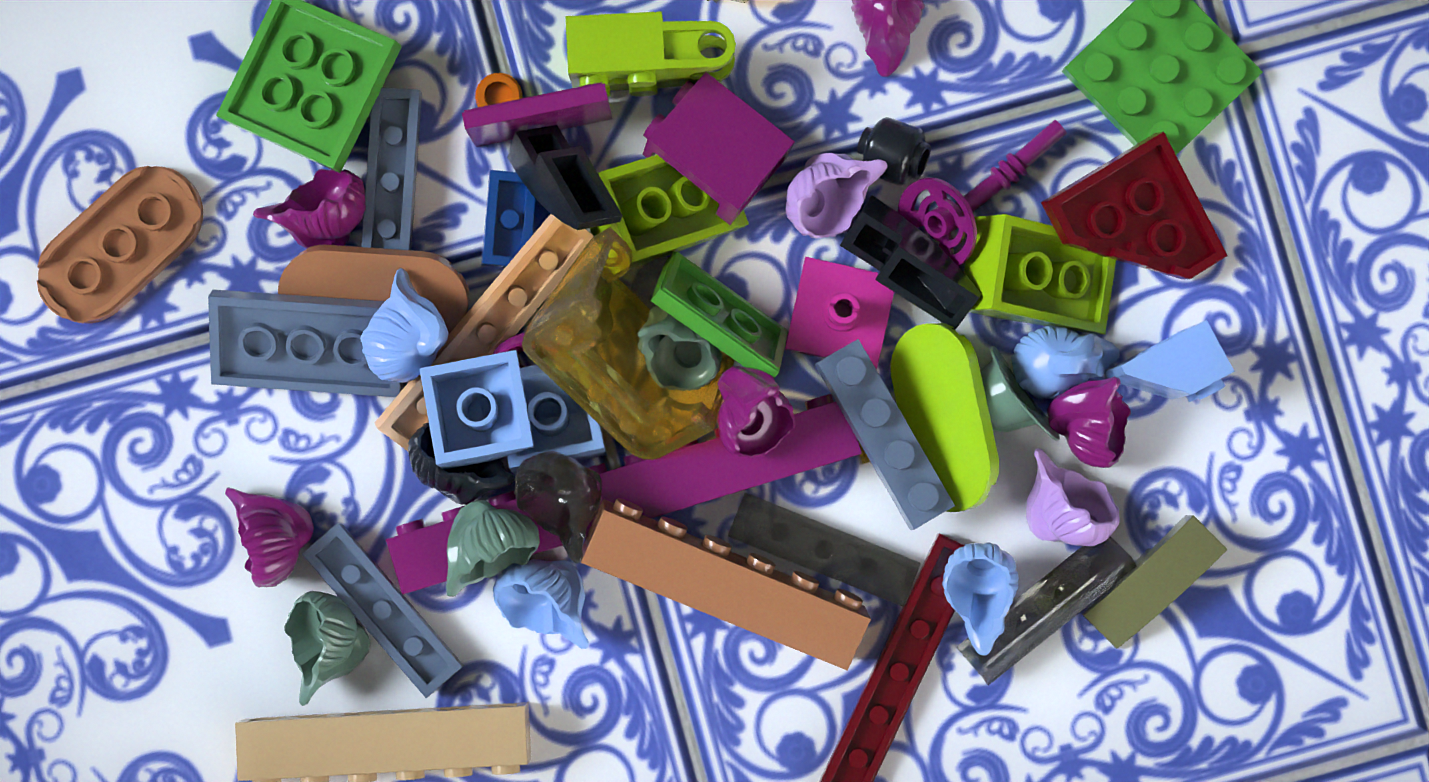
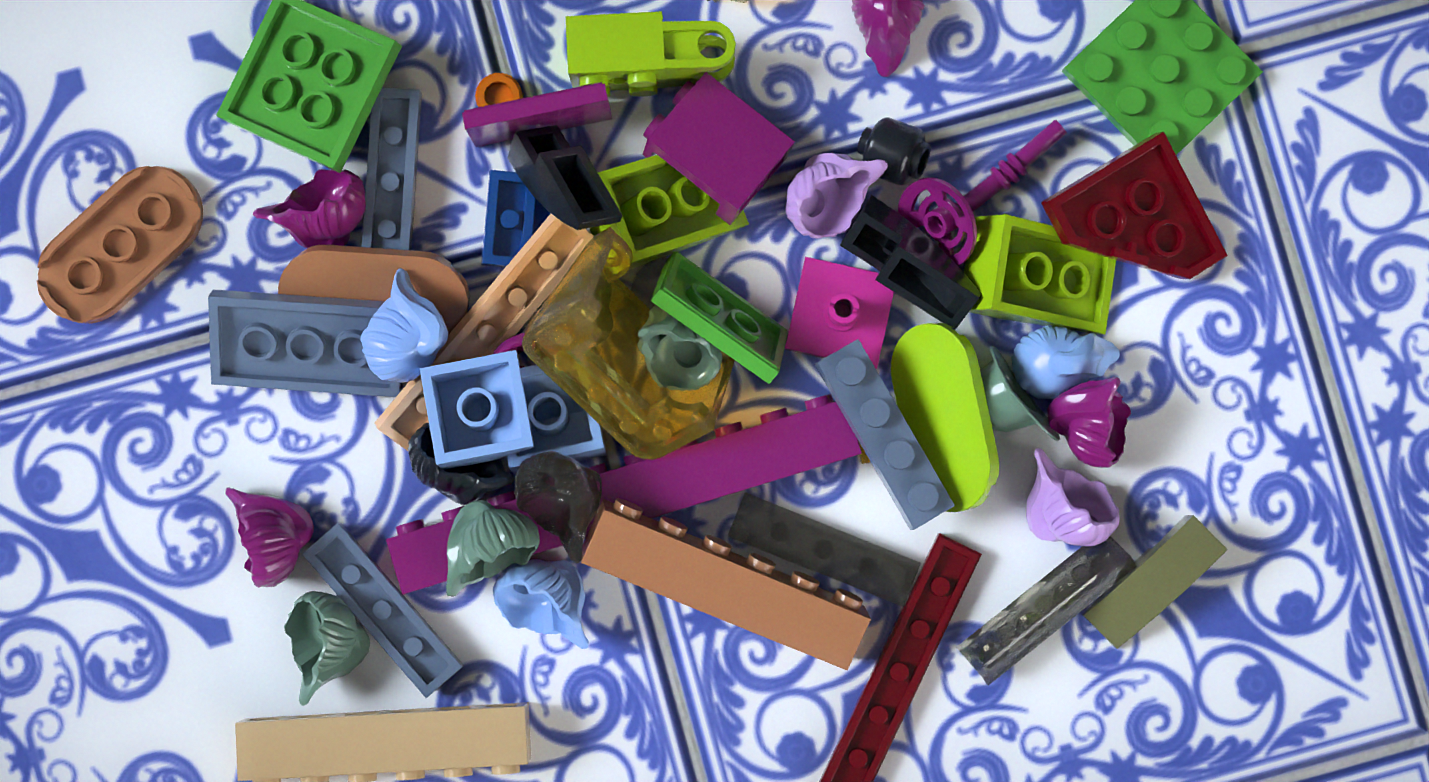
magenta hair [717,366,795,458] -> none
light blue hair [942,542,1019,655] -> none
light blue slope [1104,320,1235,402] -> none

